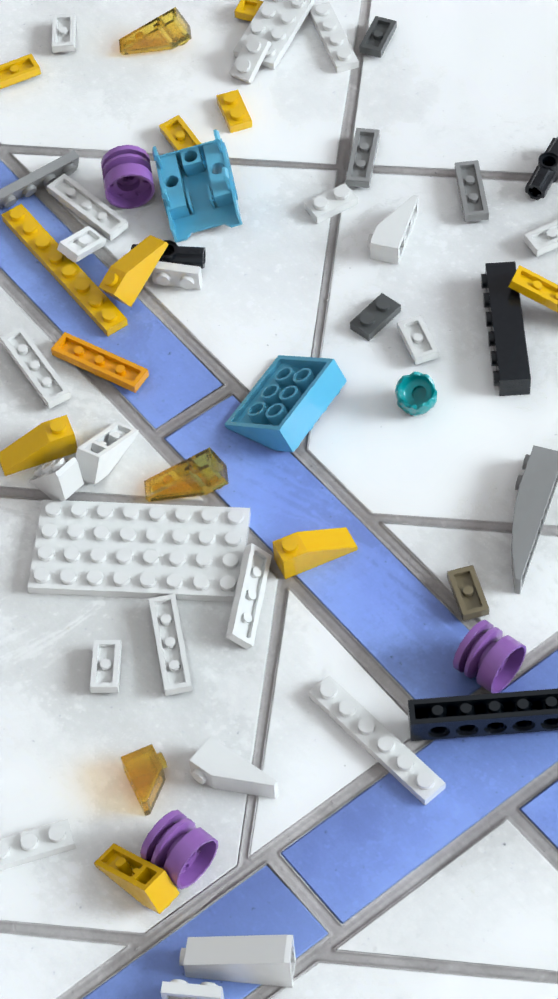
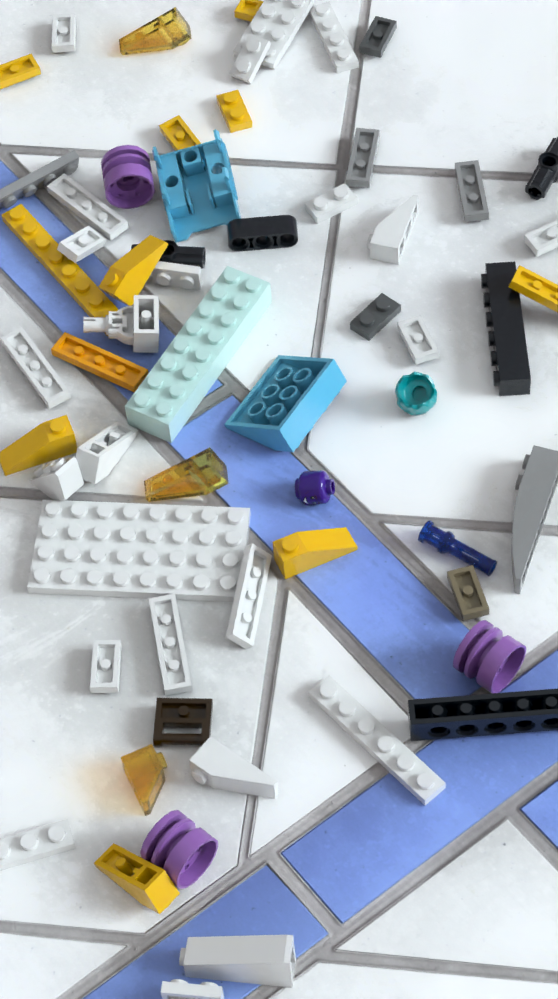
none -> white brick [83,295,159,353]
none -> light aqua brick [125,266,272,443]
none -> dark brown plate [153,698,213,747]
none -> black beam [227,215,298,251]
none -> dark purple head [295,470,335,505]
none -> clear blue pin [418,520,497,576]

